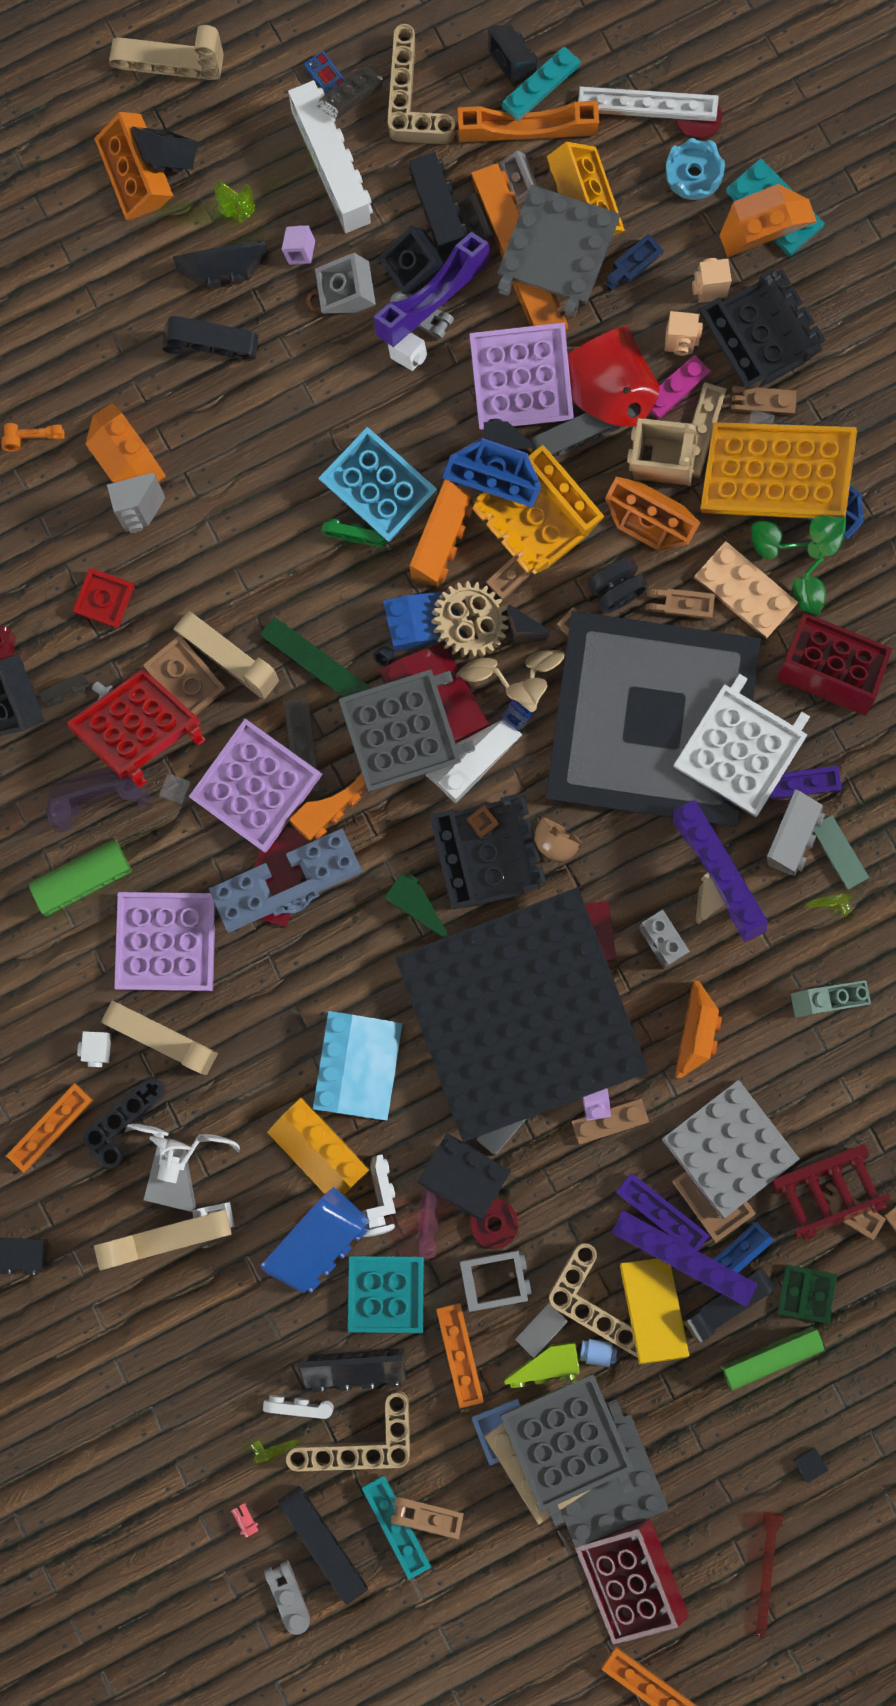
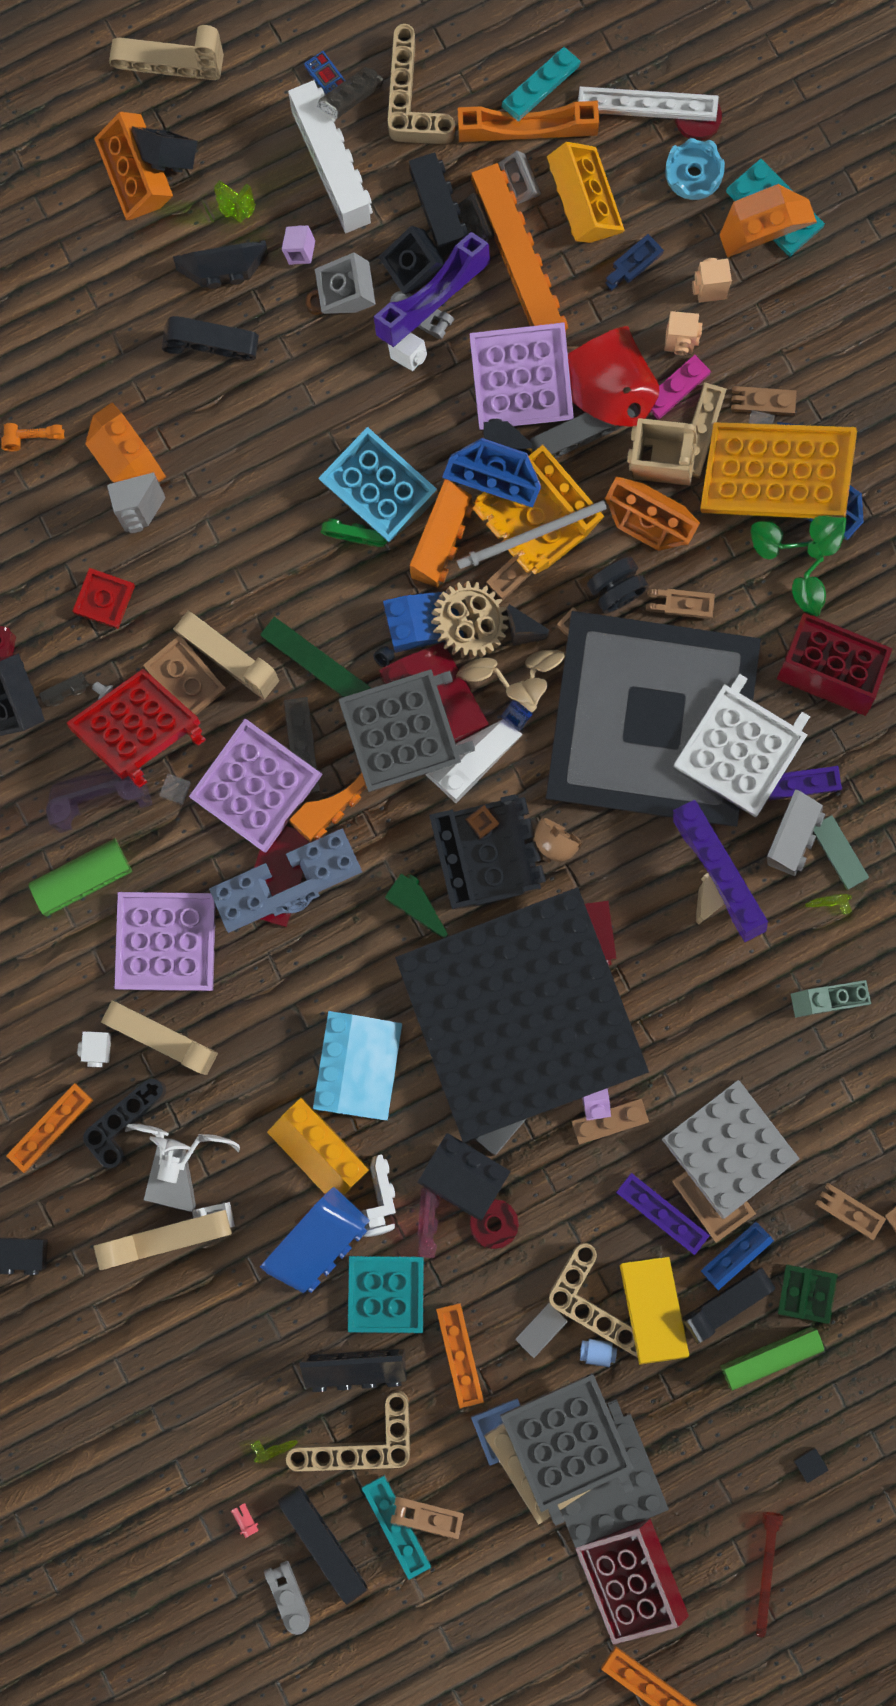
white plate [263,1395,334,1419] -> none
light grey window [460,1250,532,1312] -> none
black slope [488,25,538,87] -> none
dark grey plate [498,185,620,318] -> none
lime slope [504,1341,580,1388] -> none
dark purple arch [611,1211,758,1307] -> none
light grey window [638,910,690,969] -> none
orange wedge [674,980,722,1079] -> none
light nougat plate [694,541,798,639] -> none
black slope [699,268,826,389] -> none
dark red fence [772,1144,890,1241] -> none
none -> light grey bar [456,500,607,569]

